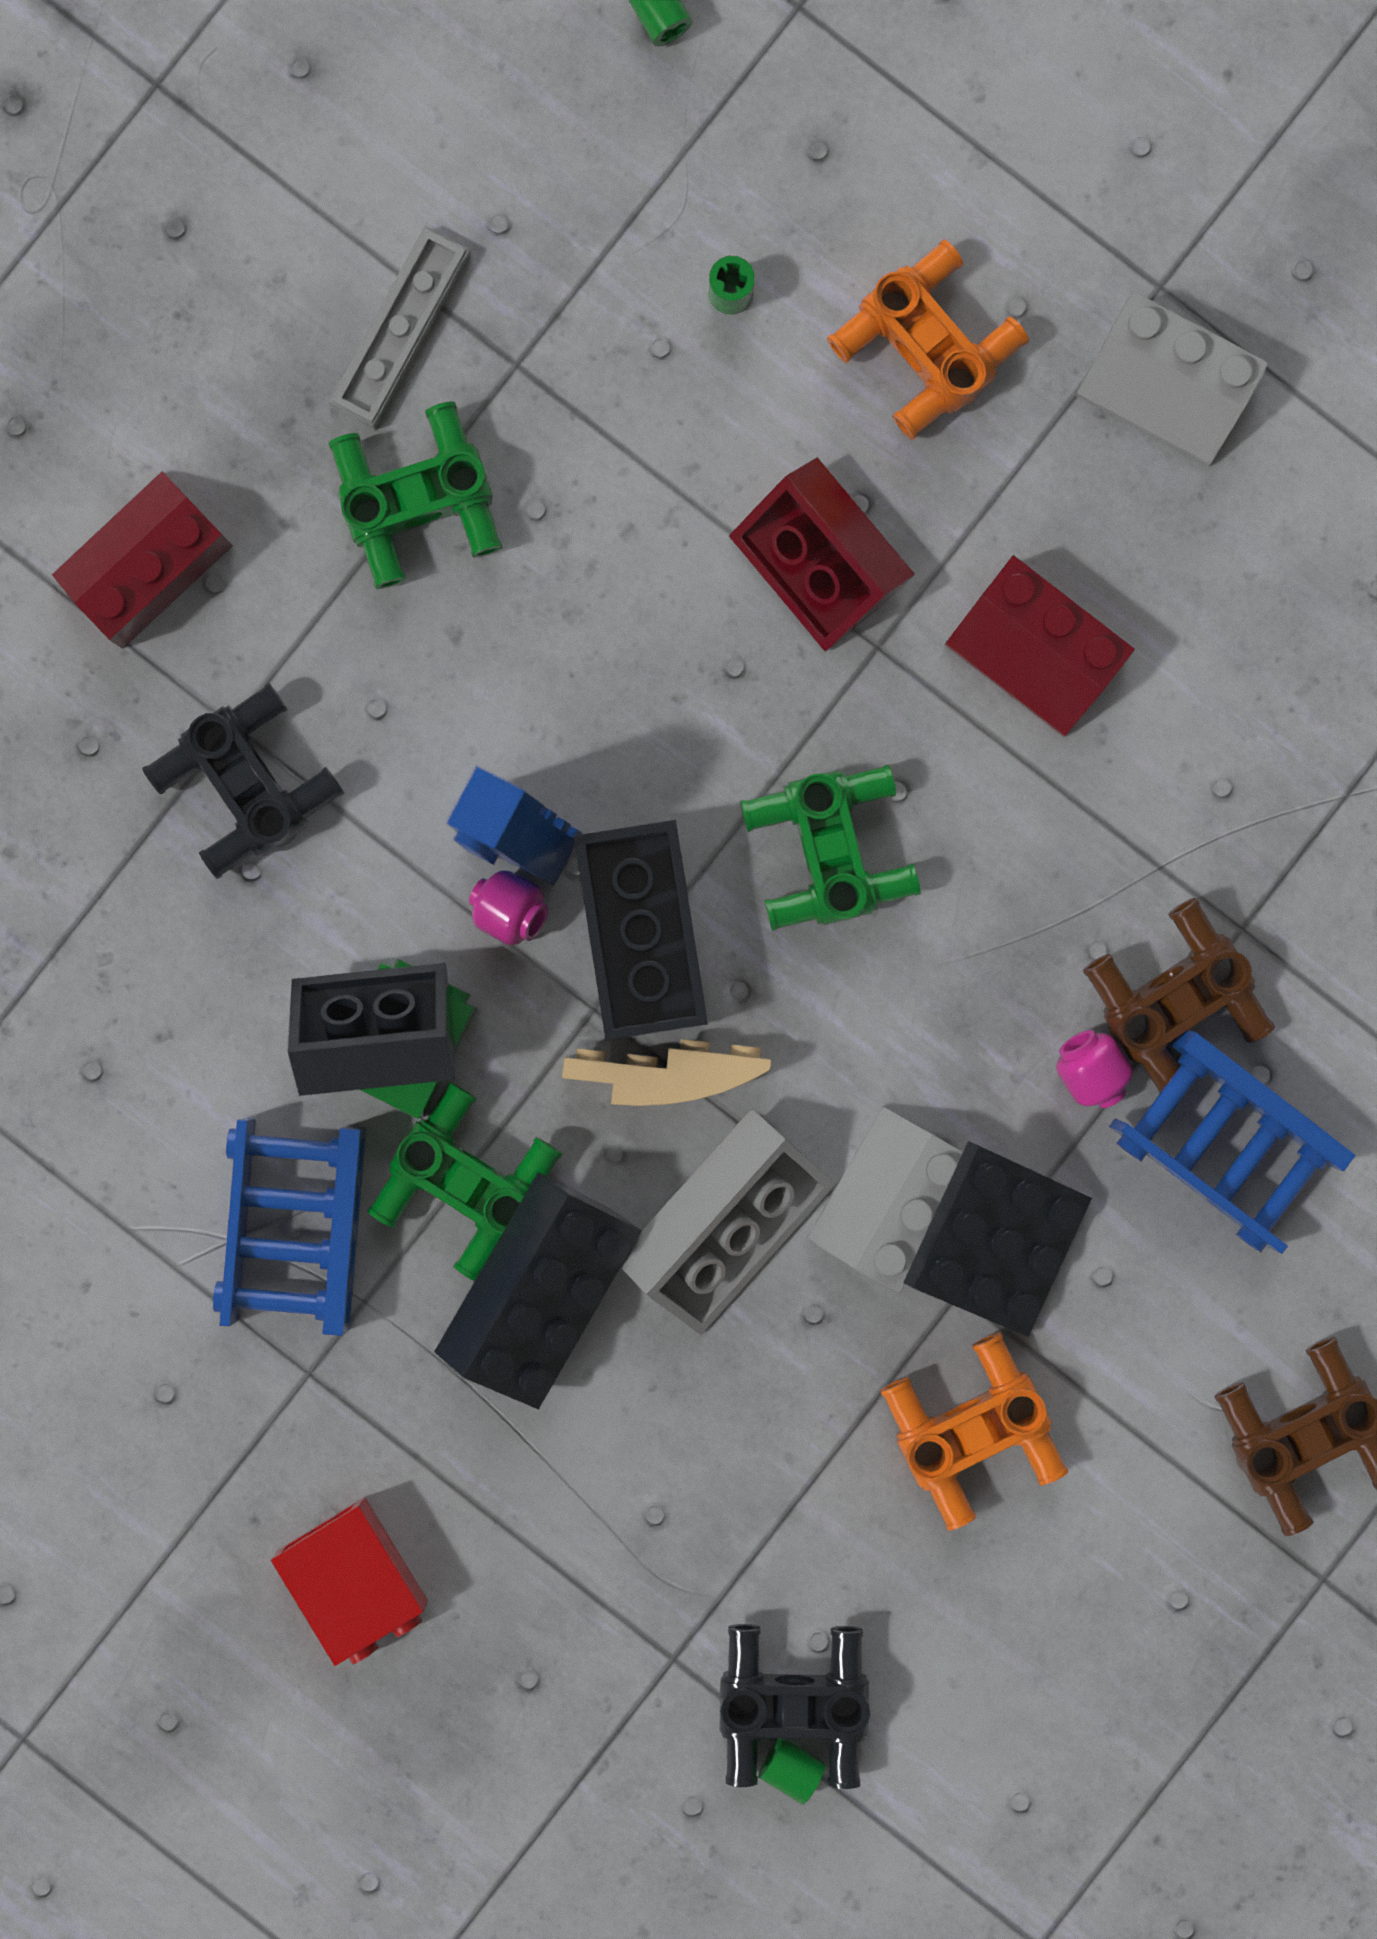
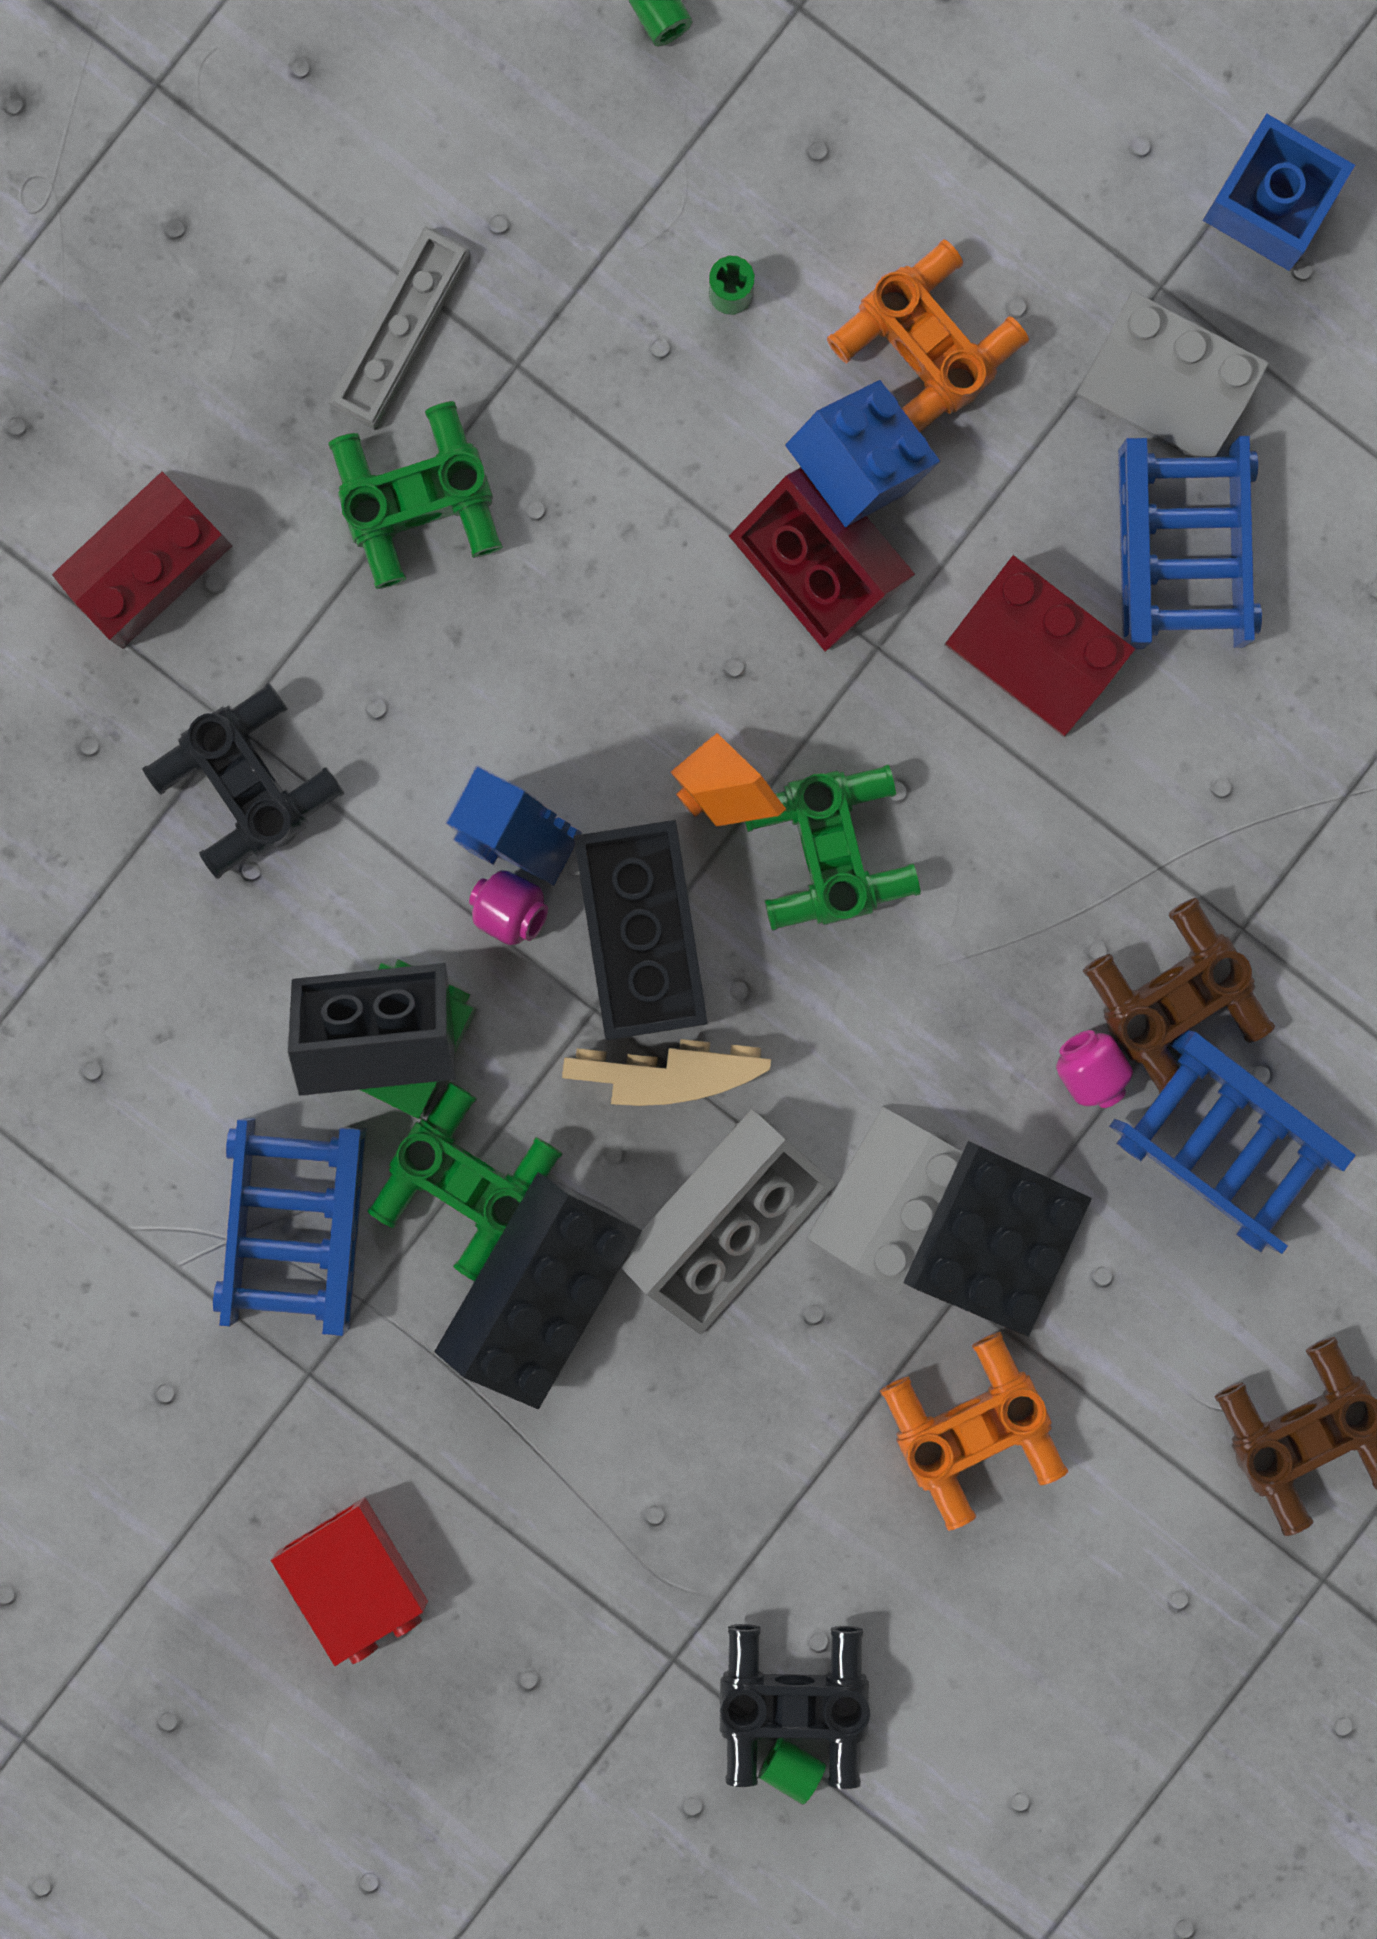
none -> orange slope [670,733,786,827]
none -> blue brick [785,380,940,528]
none -> blue fence [1118,436,1262,650]
none -> blue brick [1202,113,1355,271]

